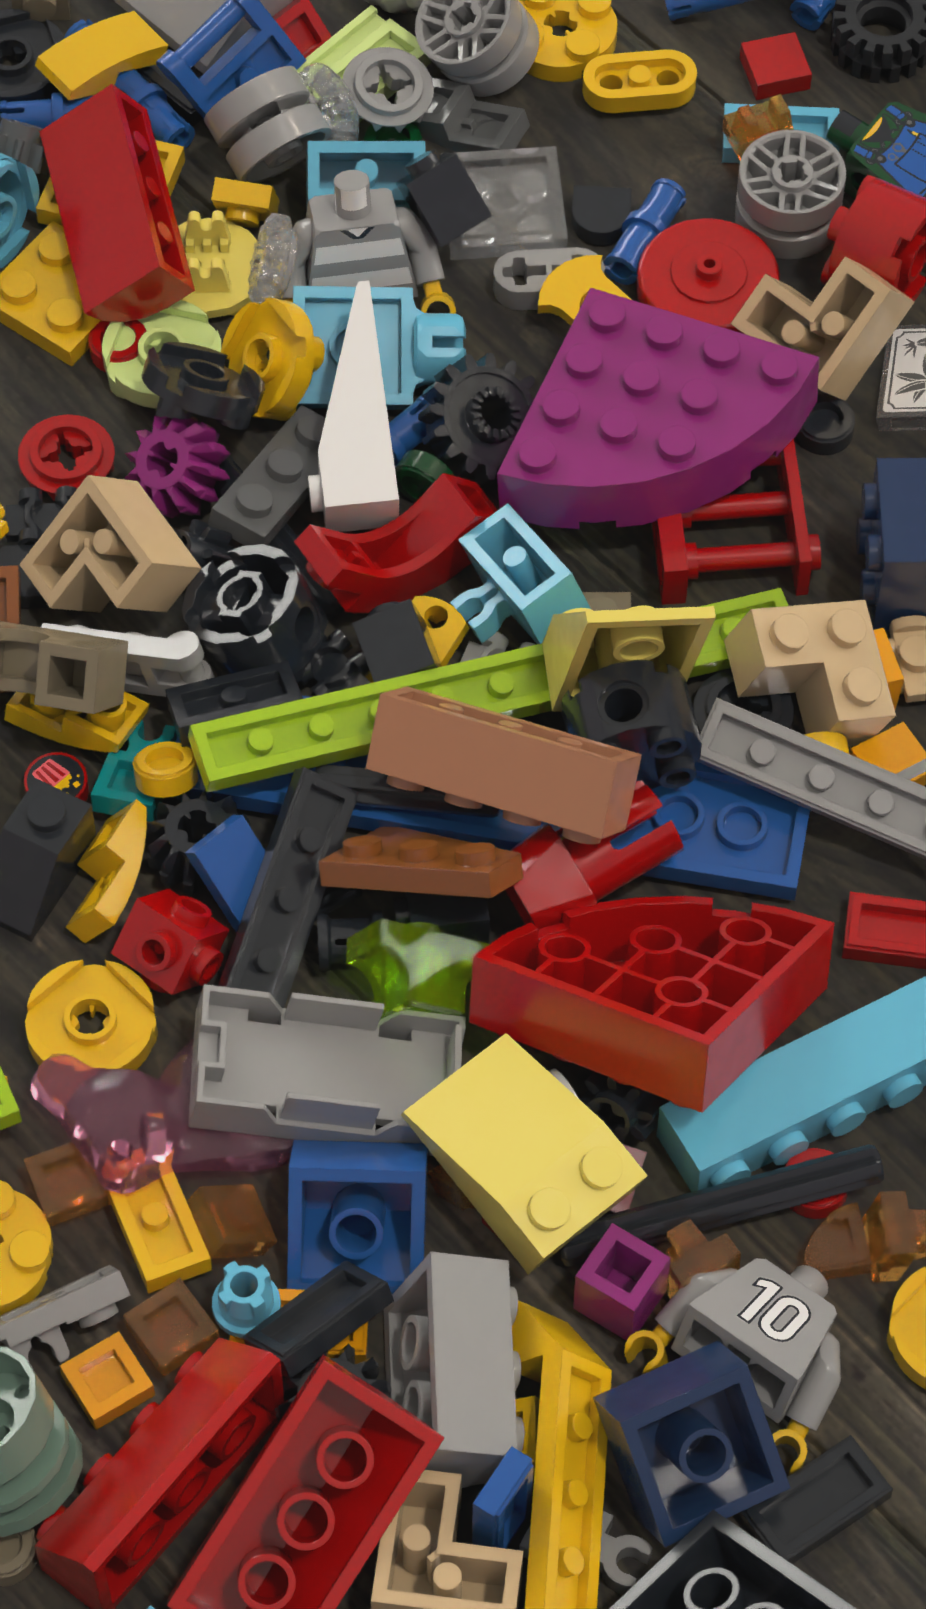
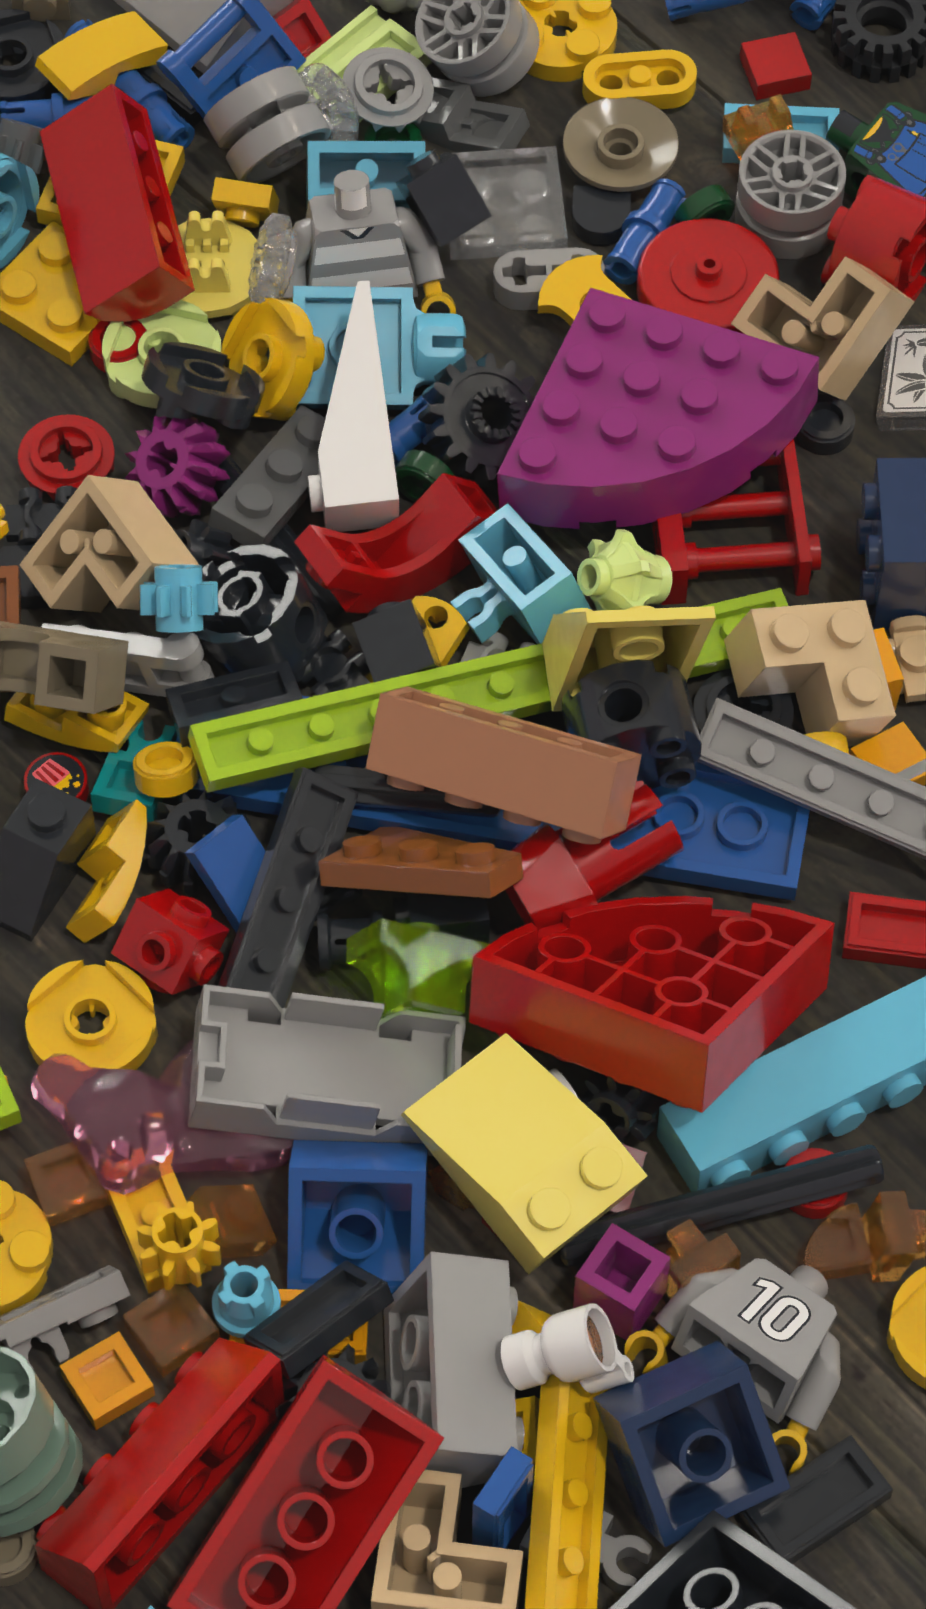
none -> yellow gear [137,1201,222,1291]
none -> medium azure gear [139,564,218,633]
none -> white piece [501,1303,634,1394]
none -> dark tan dish [563,97,679,192]
none -> yellowish green rock [577,529,672,611]
none -> dark green tile [674,184,735,223]

